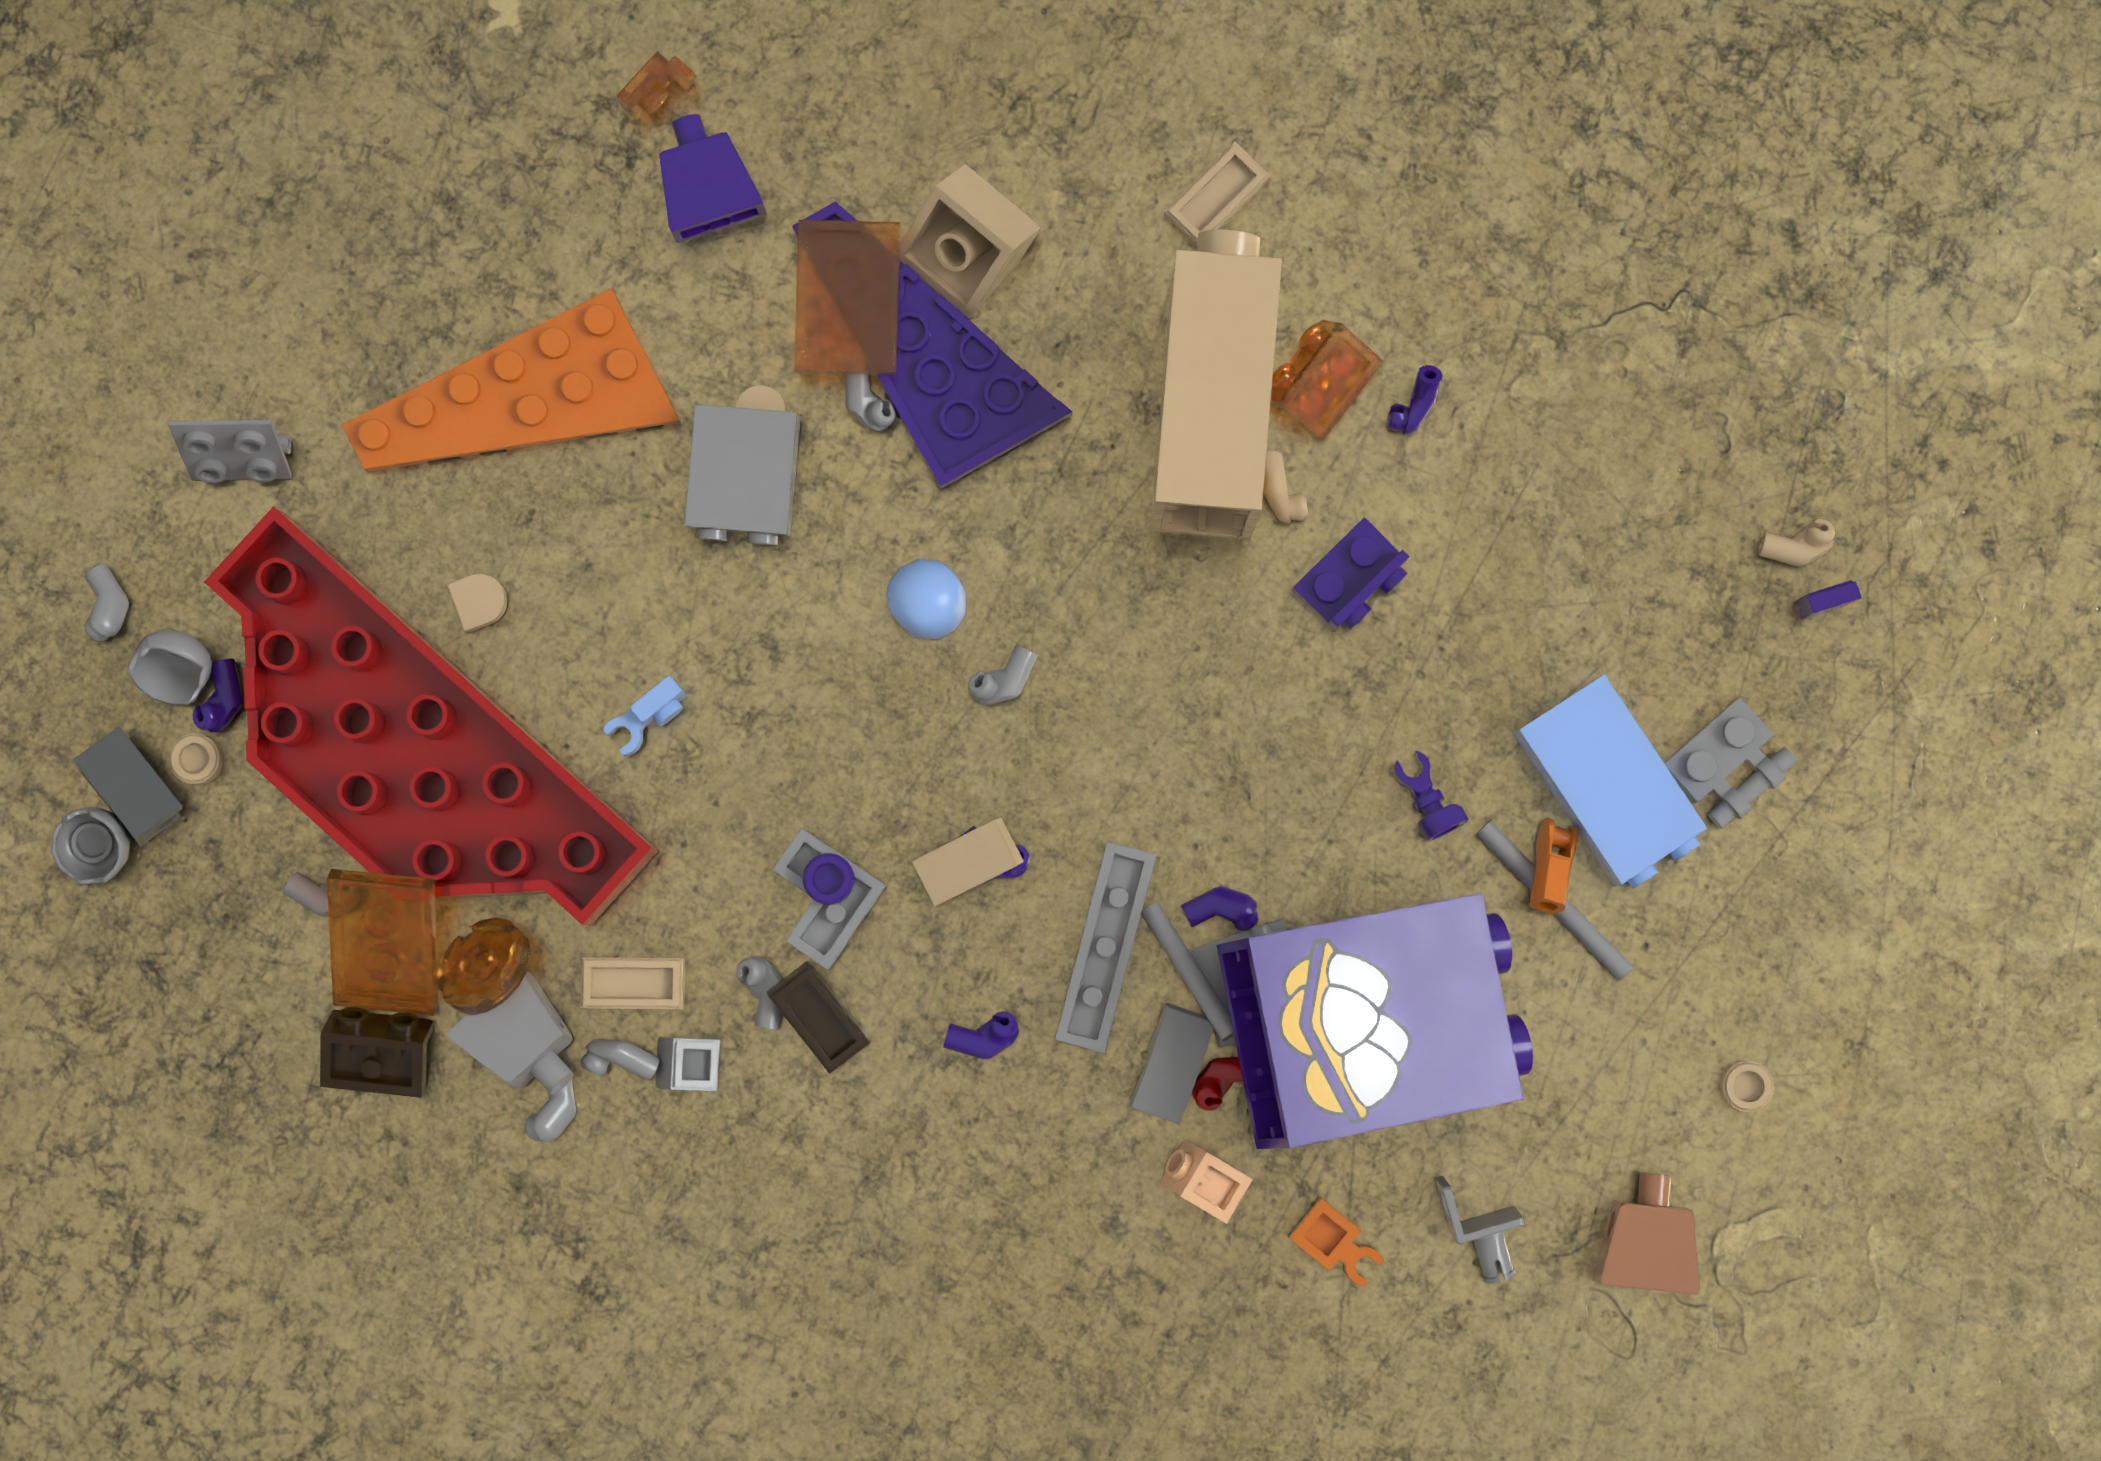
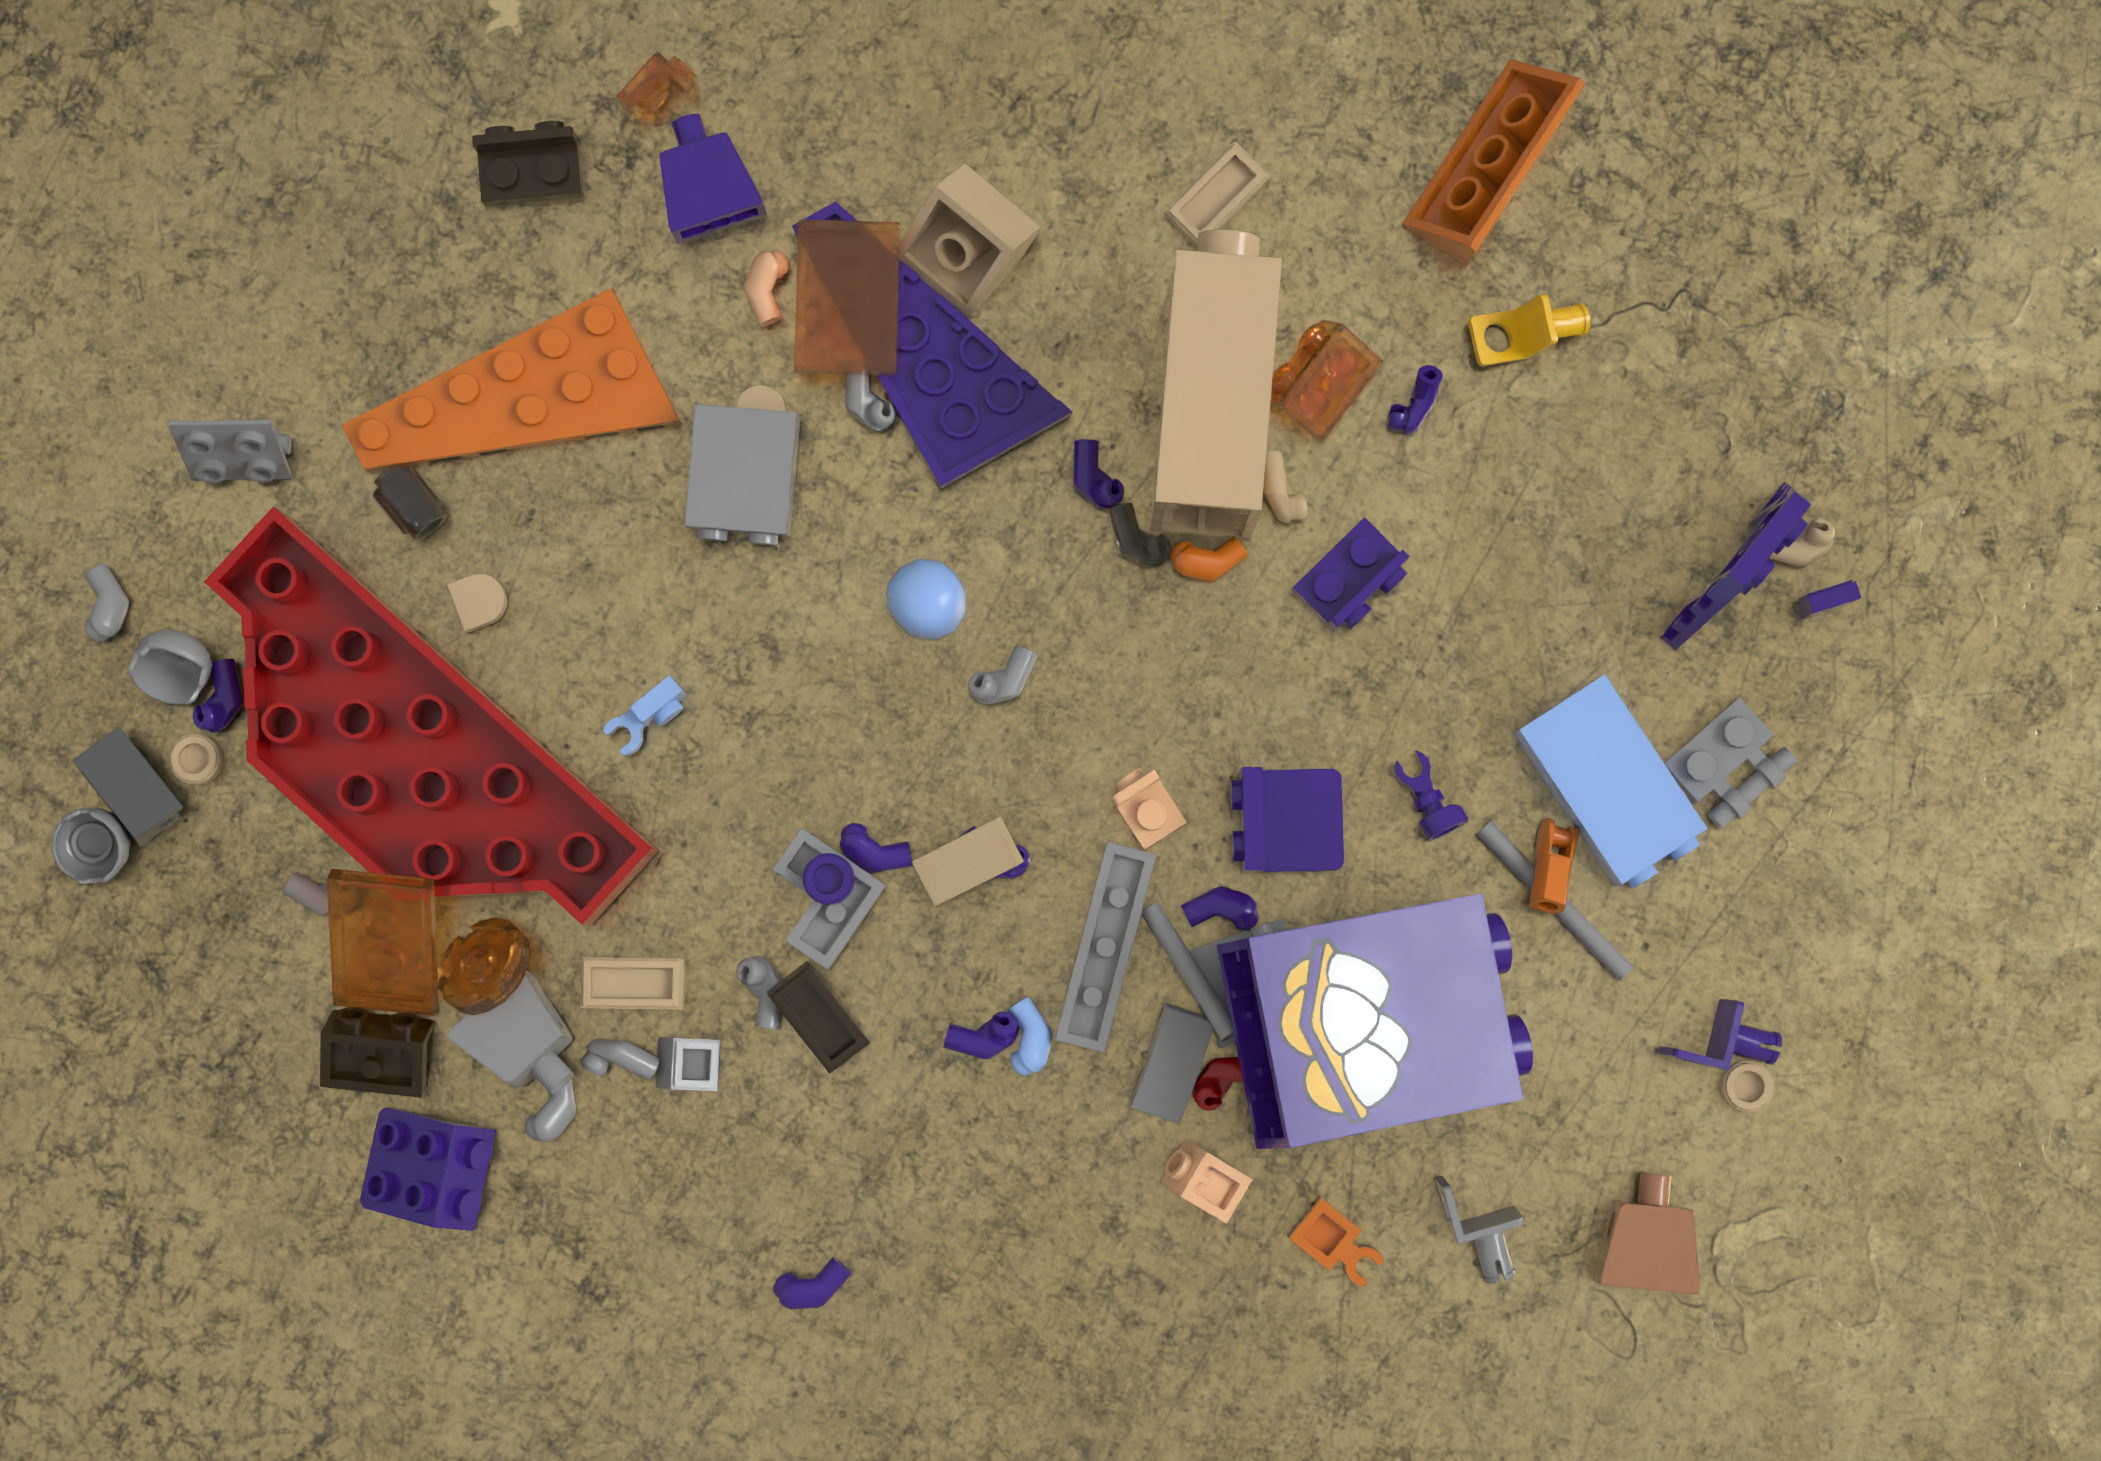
none -> dark purple bracket [360,1108,496,1231]
none -> clear smoke brick [372,464,447,541]
none -> dark brown bracket [472,121,584,207]
none -> light nougat arm [744,250,789,327]
none -> dark purple arm [773,1257,852,1310]
none -> dark purple arm [839,823,913,873]
none -> light blue arm [1008,996,1053,1076]
none -> dark purple arm [1073,439,1124,509]
none -> clear smoke arm [1109,503,1172,566]
none -> light nougat bracket [1111,768,1187,851]
none -> orange arm [1170,536,1249,582]
none -> dark purple bracket [1231,767,1344,873]
none -> orange slope [1402,59,1585,267]
none -> yellow bracket [1468,294,1590,366]
none -> dark purple bracket [1658,999,1782,1070]
none -> dark purple wing [1660,482,1811,650]

